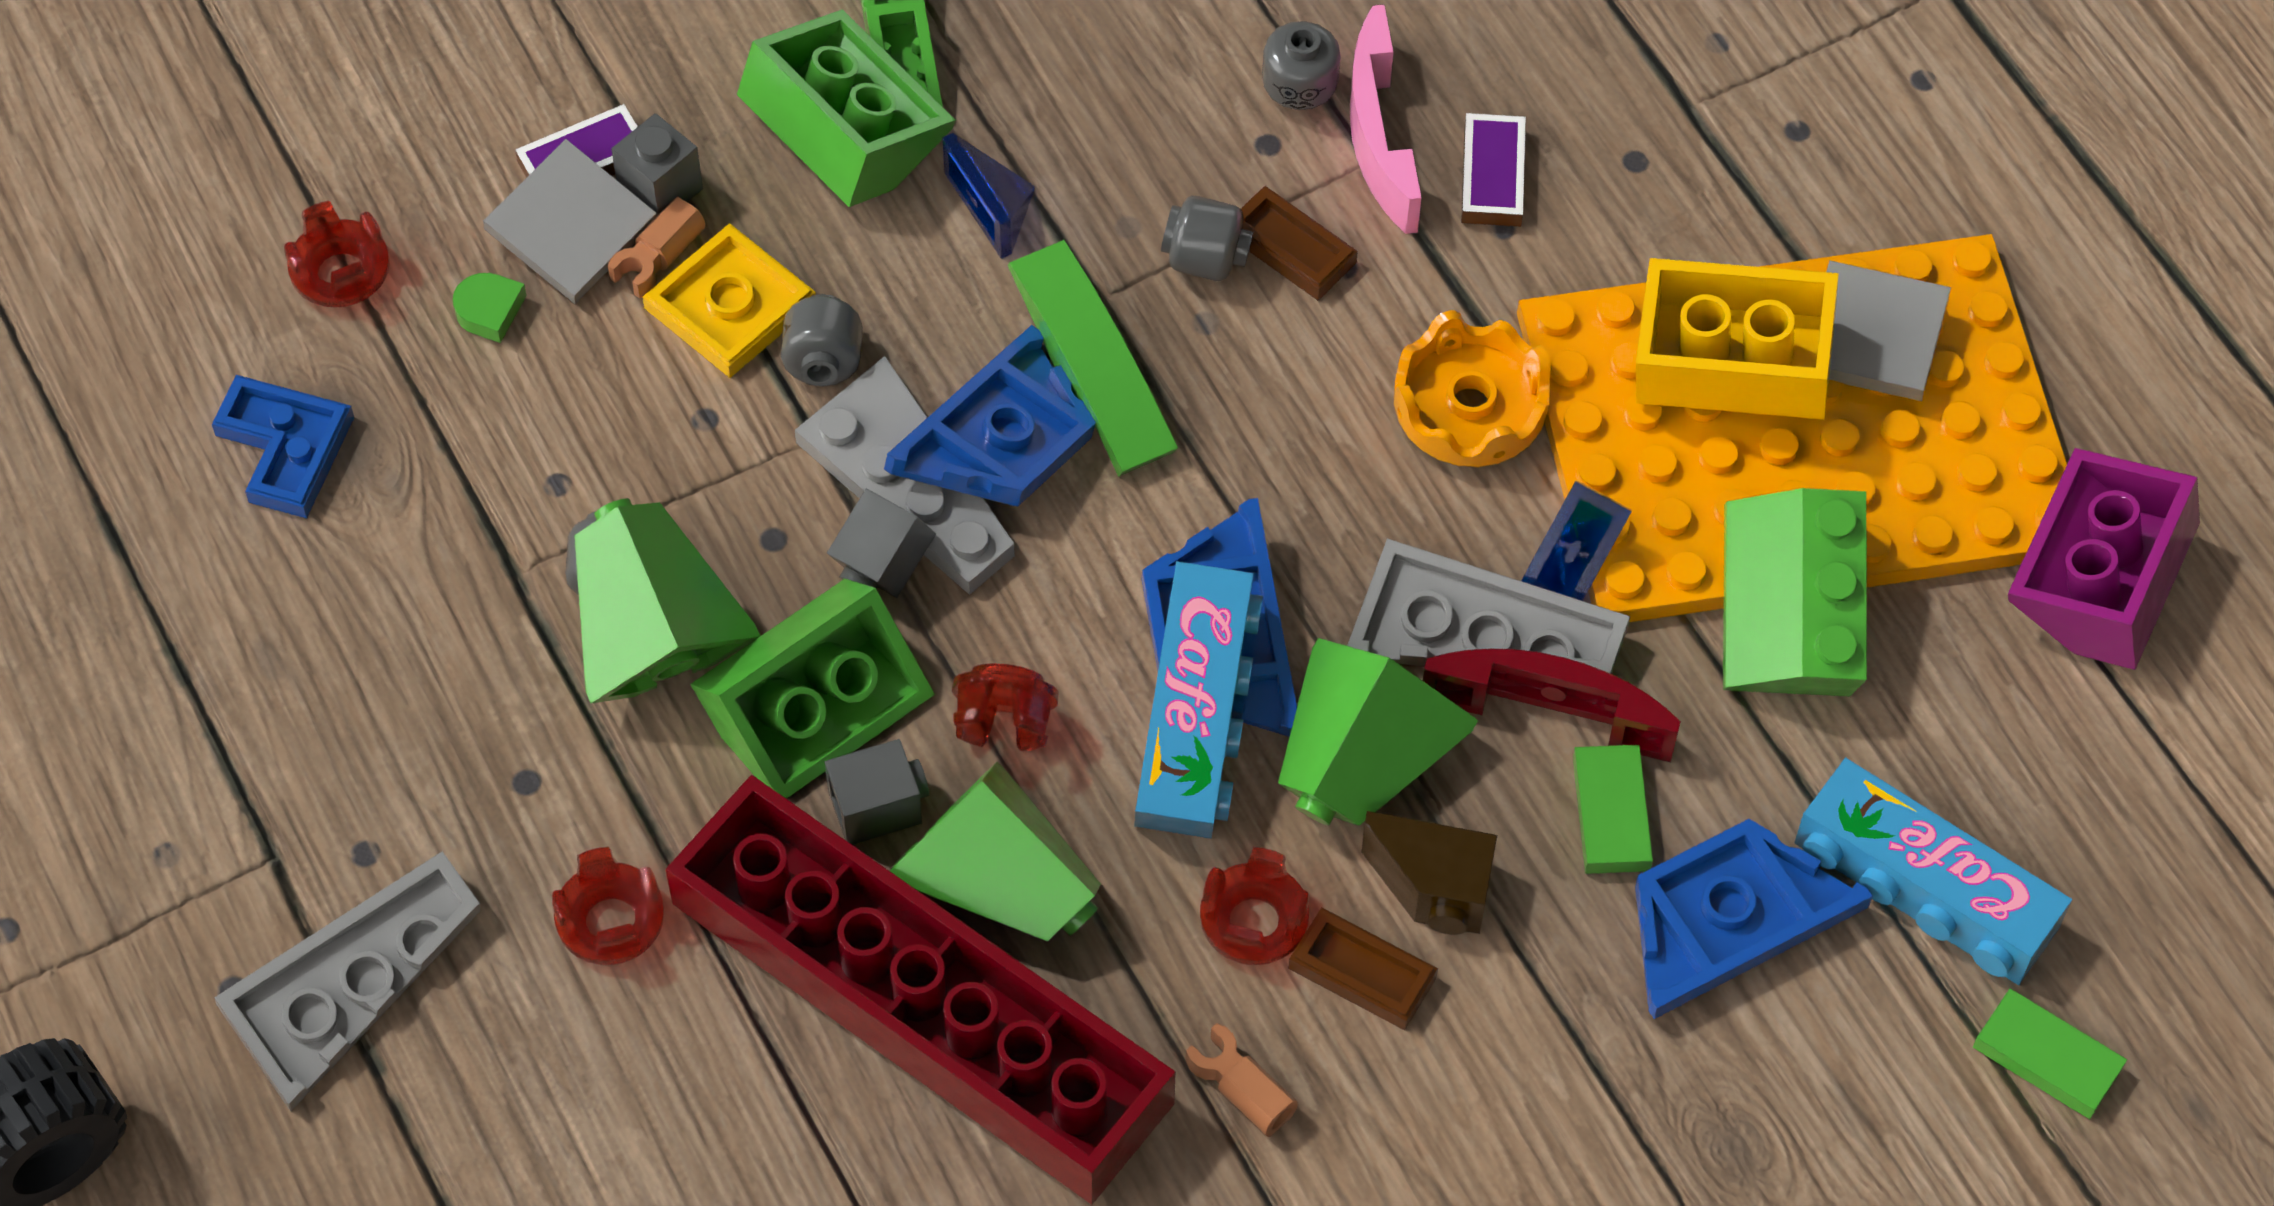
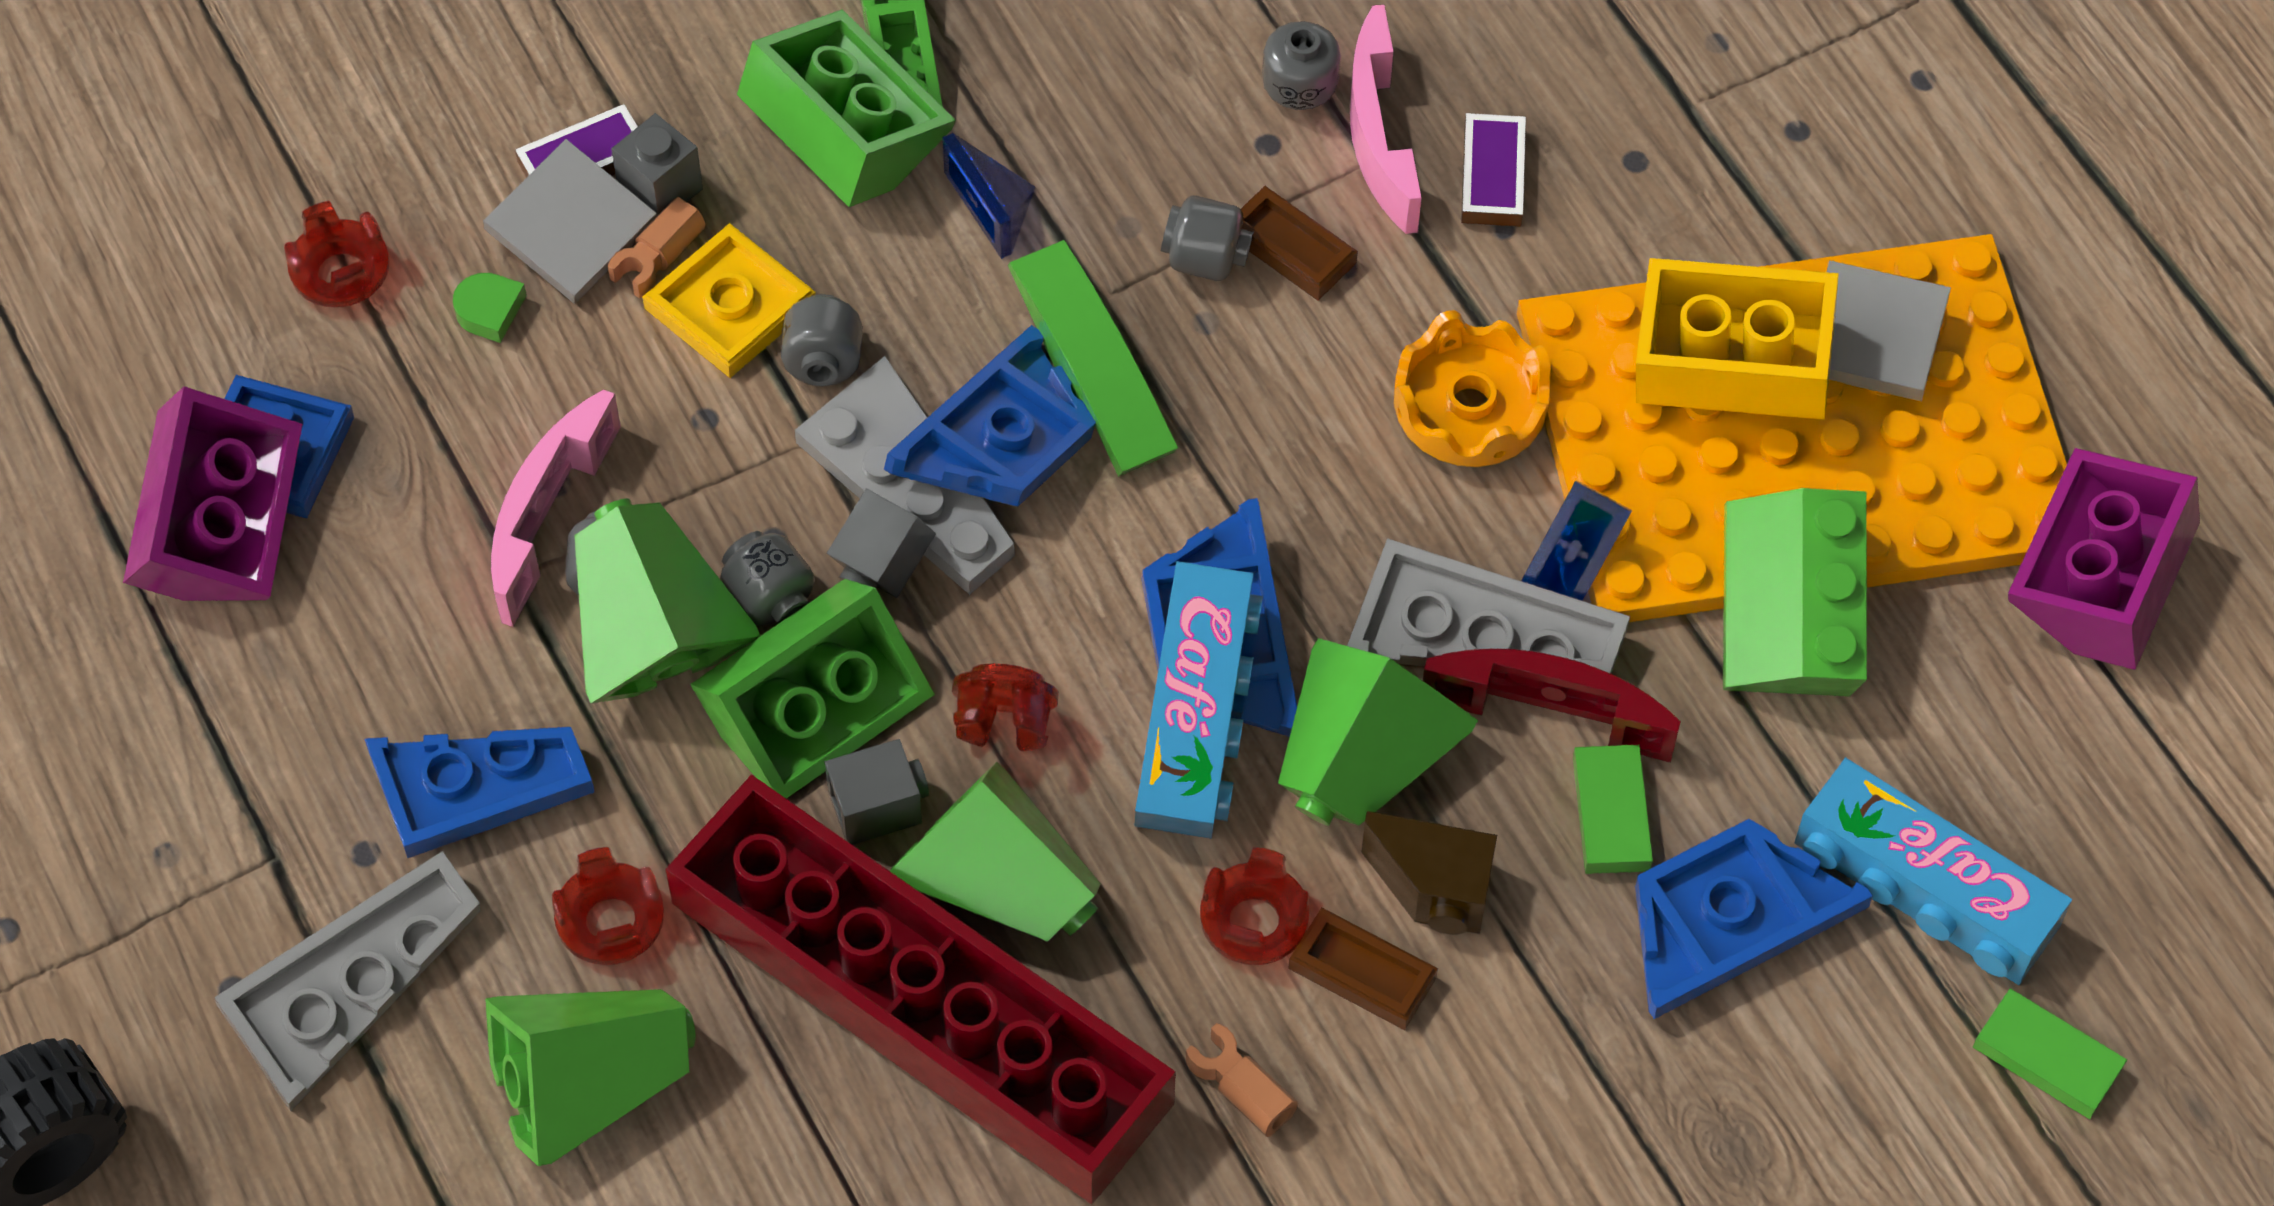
none -> magenta slope [123,386,303,601]
none -> blue wing [364,727,595,858]
none -> bright green slope [485,989,696,1166]
none -> bright pink slope [491,390,621,627]
none -> dark grey head [720,531,815,627]

